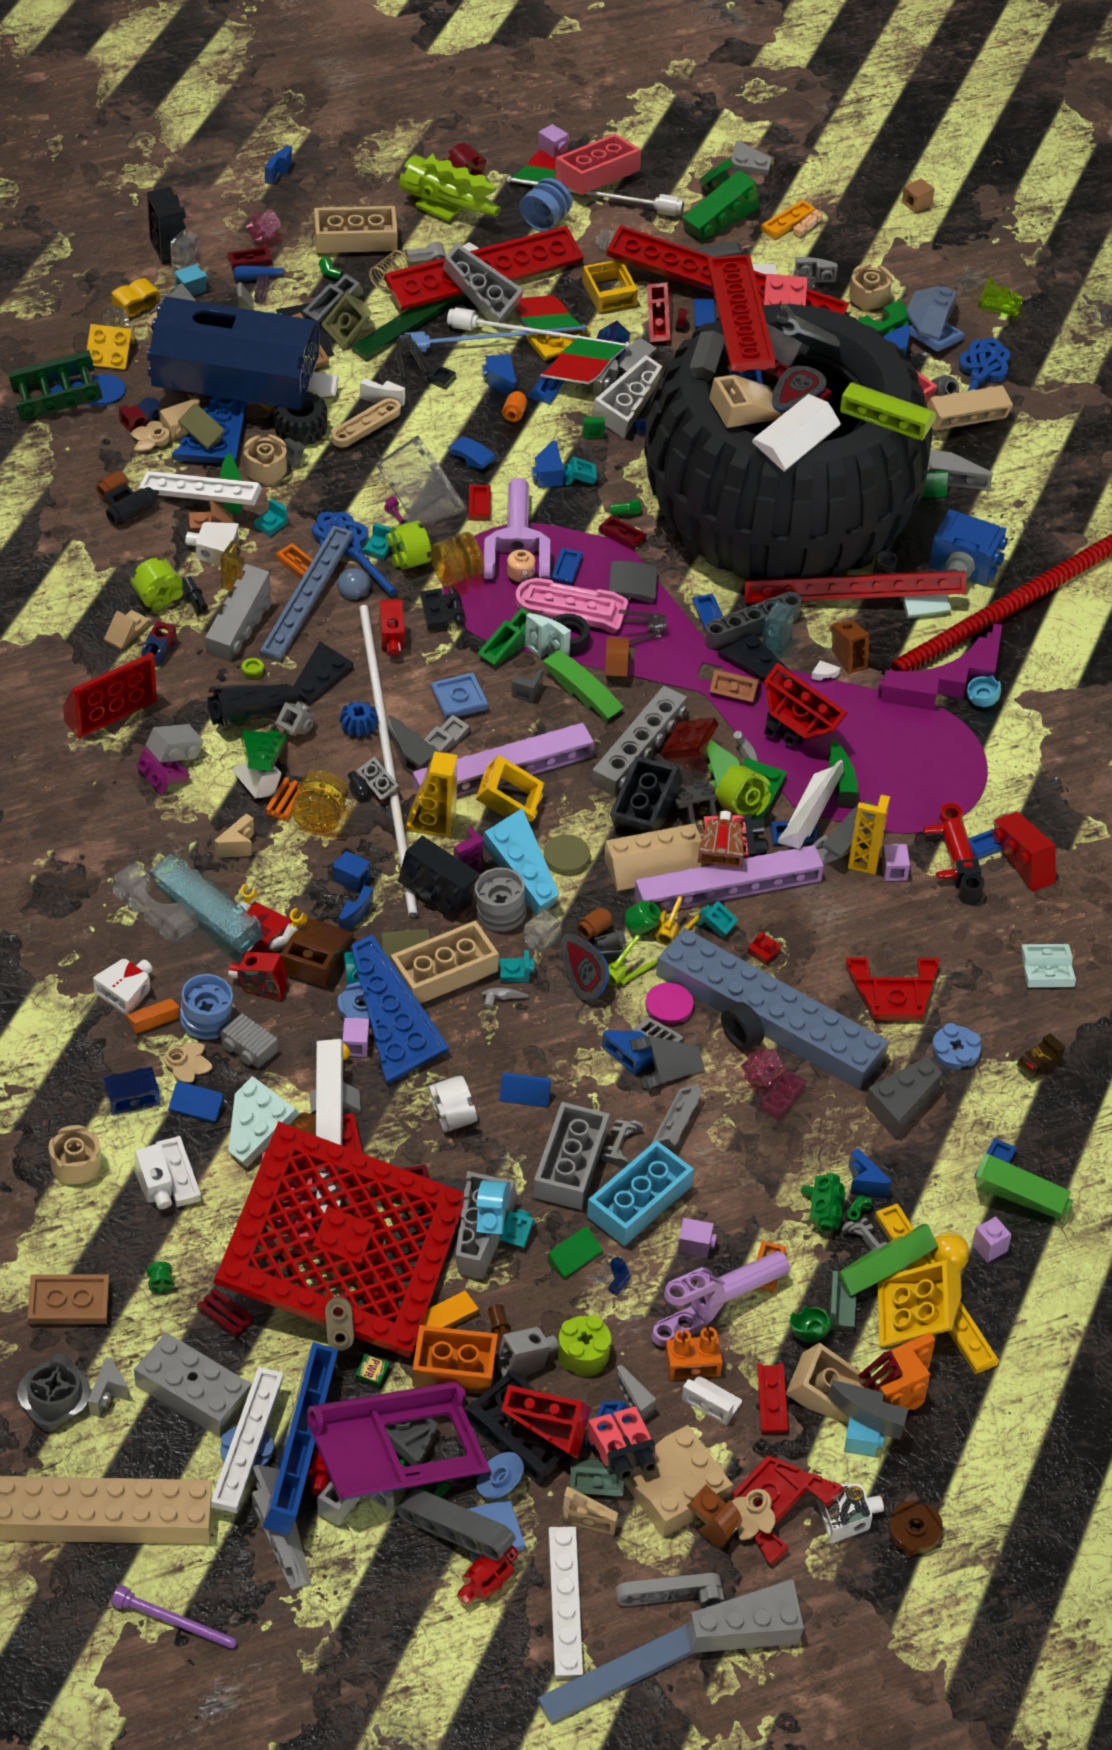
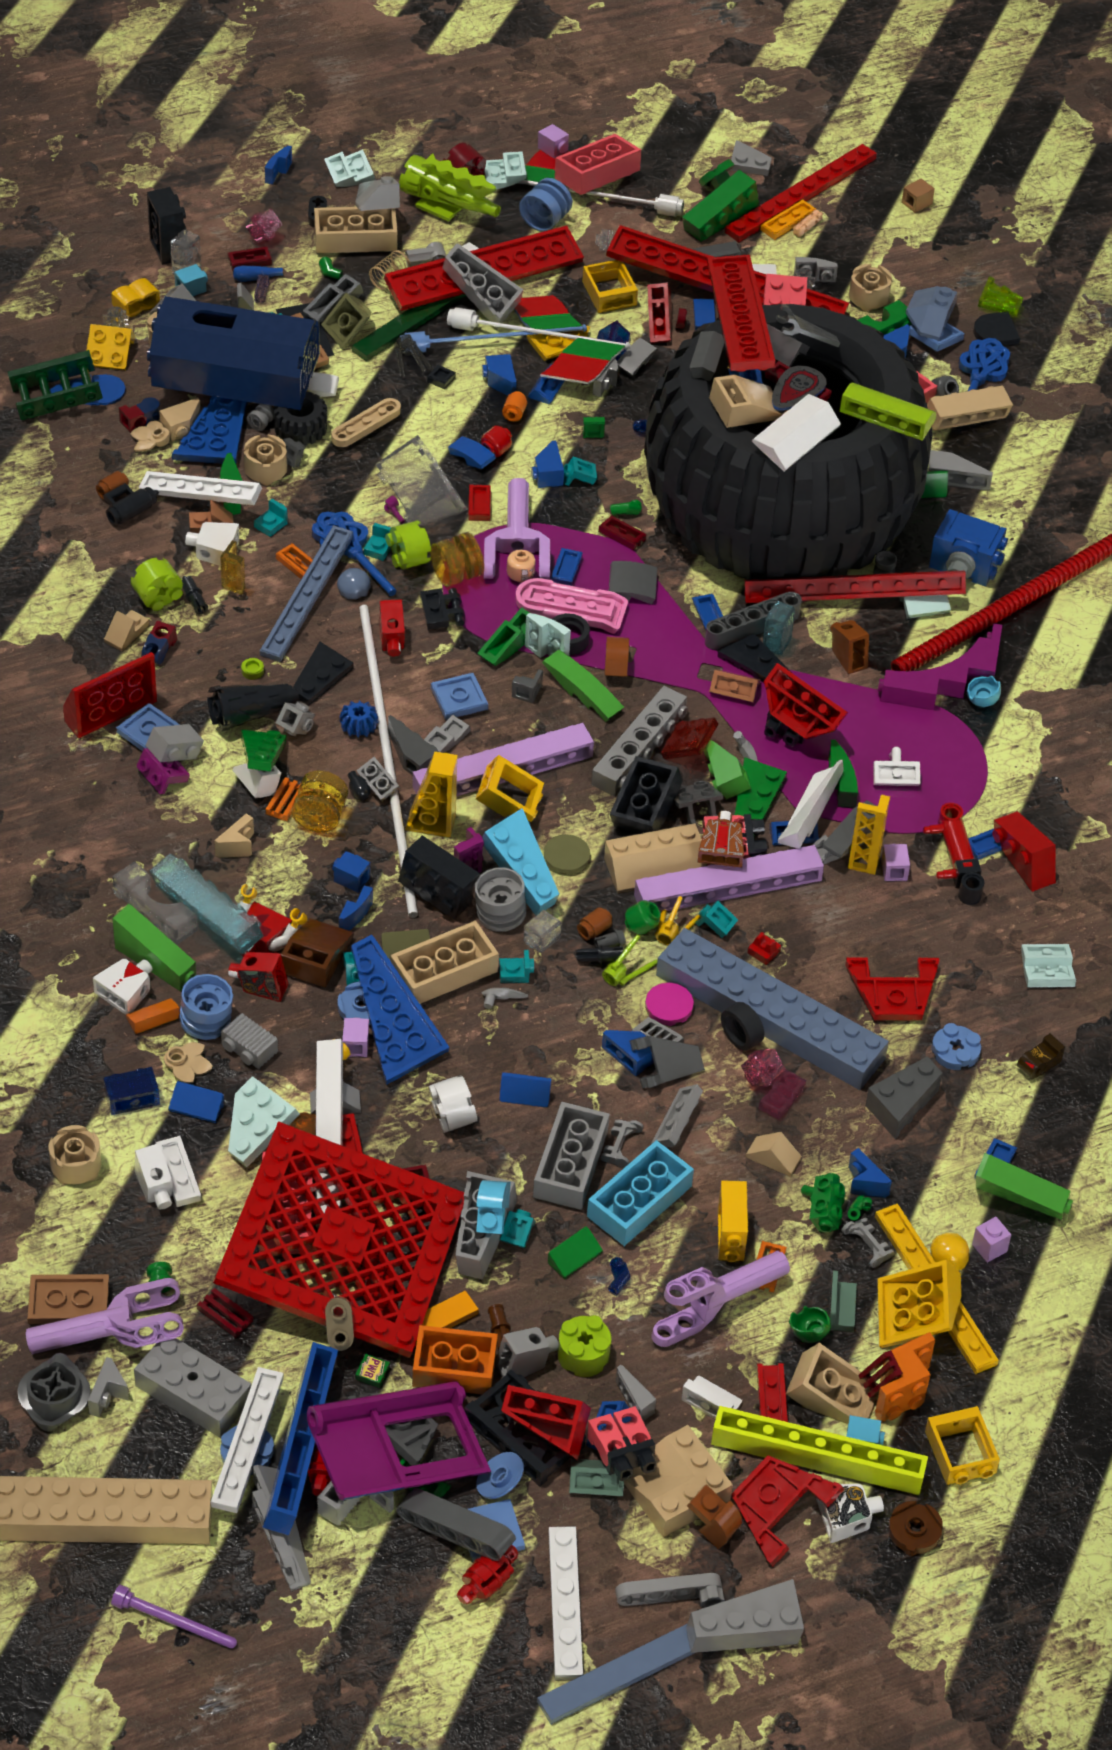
olive slope [178,403,224,450] -> none
light grey wedge [205,564,272,661] -> none
white slope [360,378,405,406] -> none
shield [562,934,609,1001] -> none
tan wing [562,1487,618,1536] -> none
white wedge [591,355,662,438] -> none
clear smoke plant [619,609,667,646] -> none
orange brick [665,1327,723,1381] -> none
lavender brick [677,1218,717,1258] -> none
lime brick [715,765,771,816] -> none
tan plate [731,1489,776,1541] -> none
white tile [811,661,841,681] -> none
dark grey slope [828,1380,908,1440] -> none
bright green slope [838,1224,938,1296] -> none
none -> lavender piece [26,1278,184,1354]
none -> bright green slope [113,904,197,992]
none -> medium blue plate [116,703,180,751]
none -> light grey wheel [247,404,274,431]
none -> black beam [308,196,327,228]
none -> light aqua slope [324,150,376,187]
none -> light grey wedge [355,176,400,211]
none -> red head [481,426,512,457]
none -> light aqua slope [484,152,526,189]
none -> neon yellow brick [711,1406,928,1495]
none -> yellow window [717,1181,748,1262]
none -> red plate [725,144,877,243]
none -> tan slope [746,1132,802,1177]
none -> white plate [873,746,920,786]
none -> yellow window [925,1406,1000,1485]
none -> black tile [973,312,1020,346]

